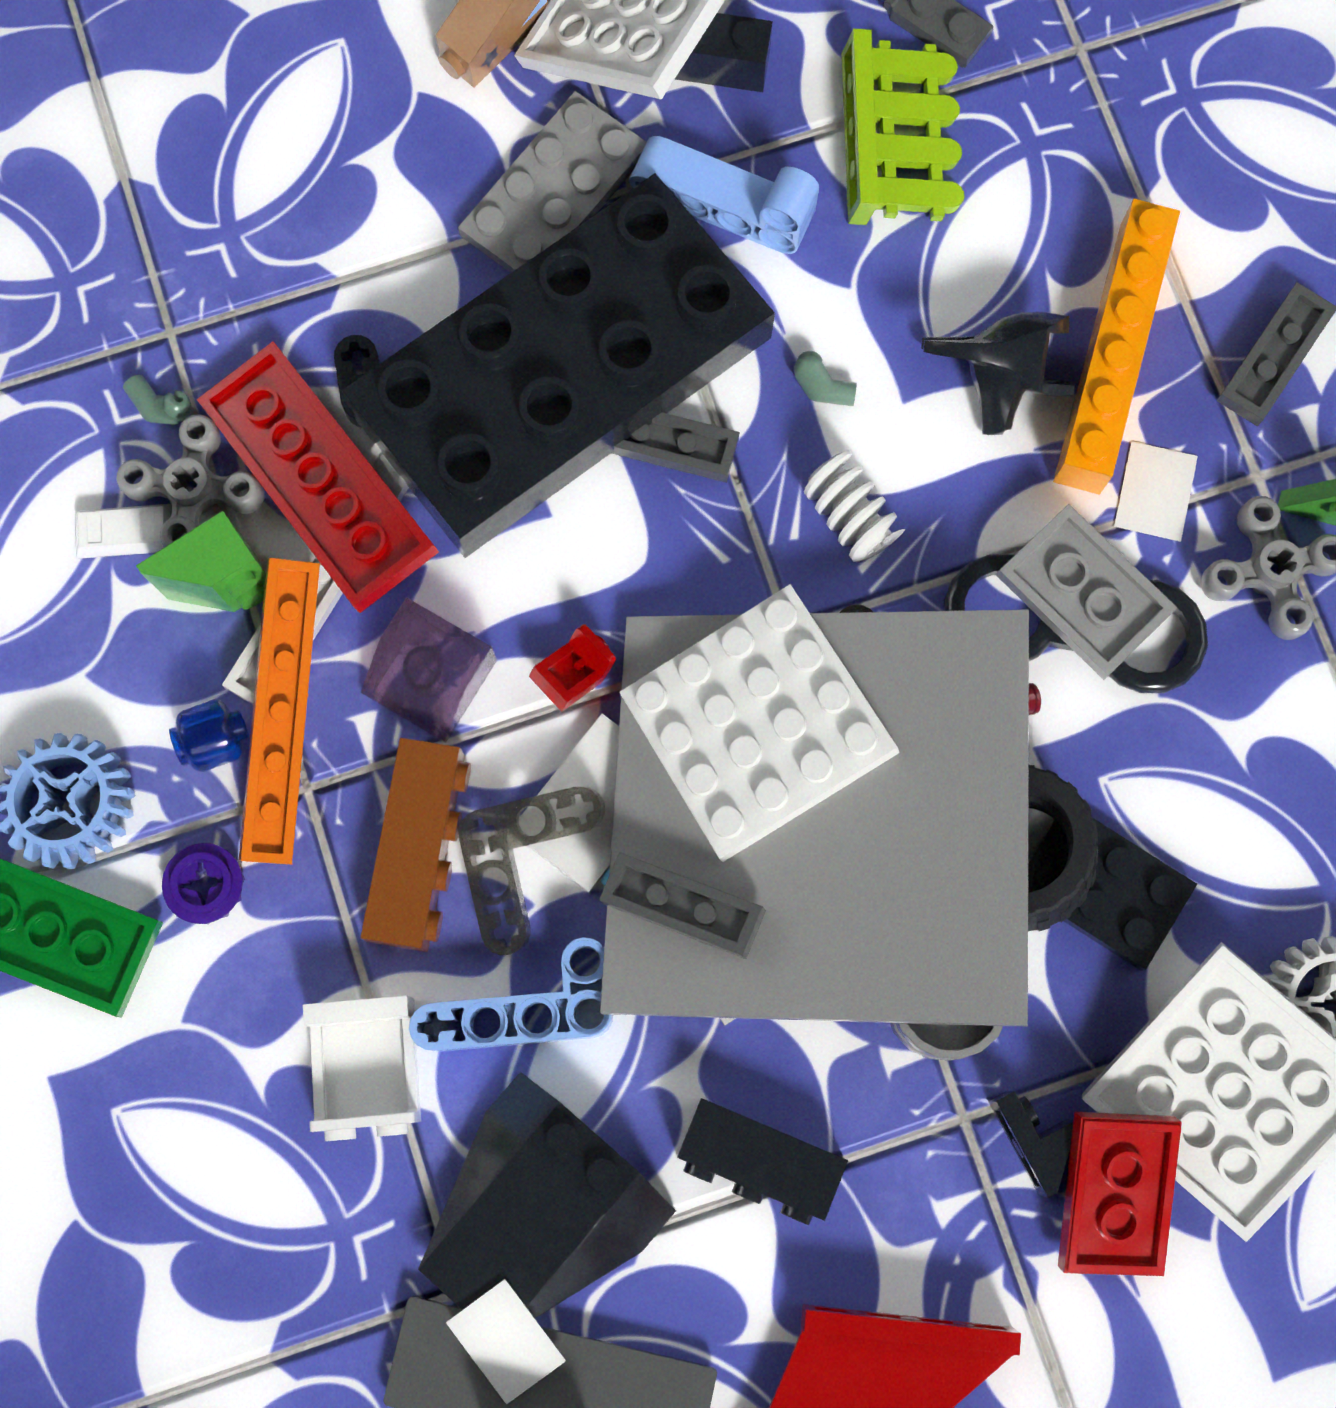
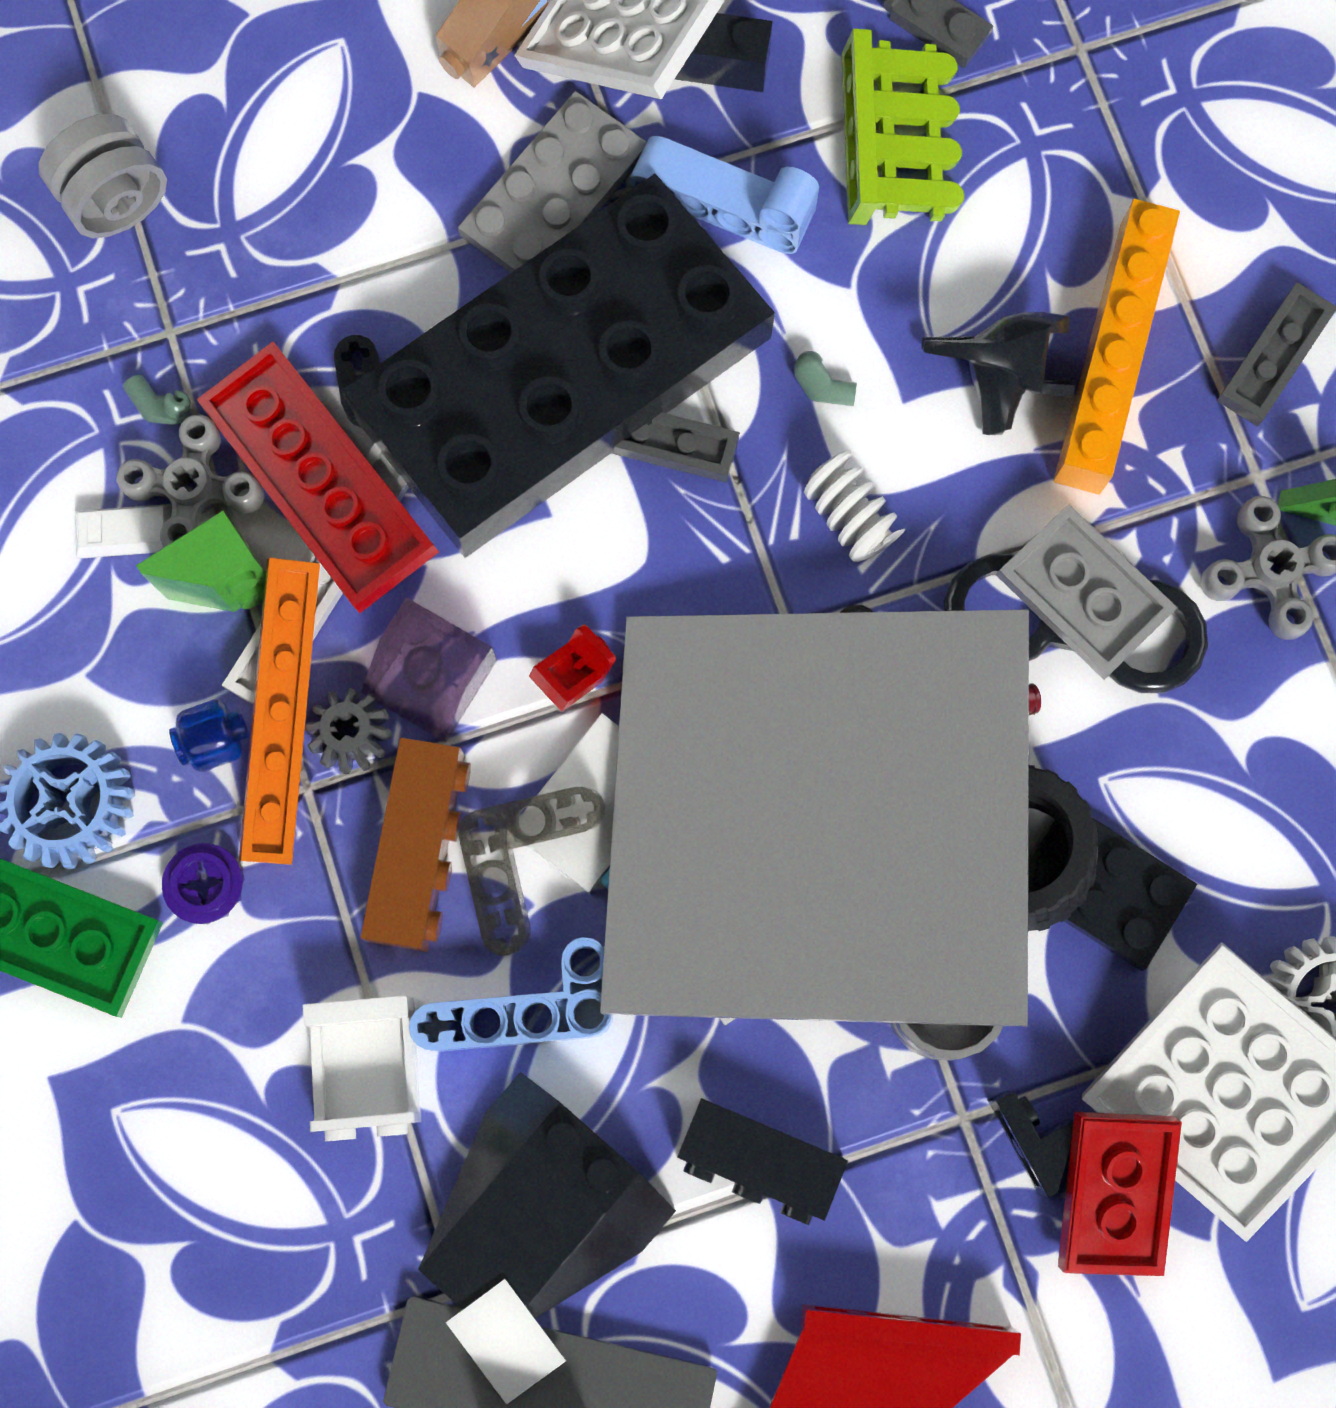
dark grey plate [599,852,766,959] -> none
white plate [619,584,900,862] -> none
white sticker [1114,441,1198,542] -> none
none -> light grey wheel [39,114,167,238]
none -> dark grey gear [305,688,392,774]

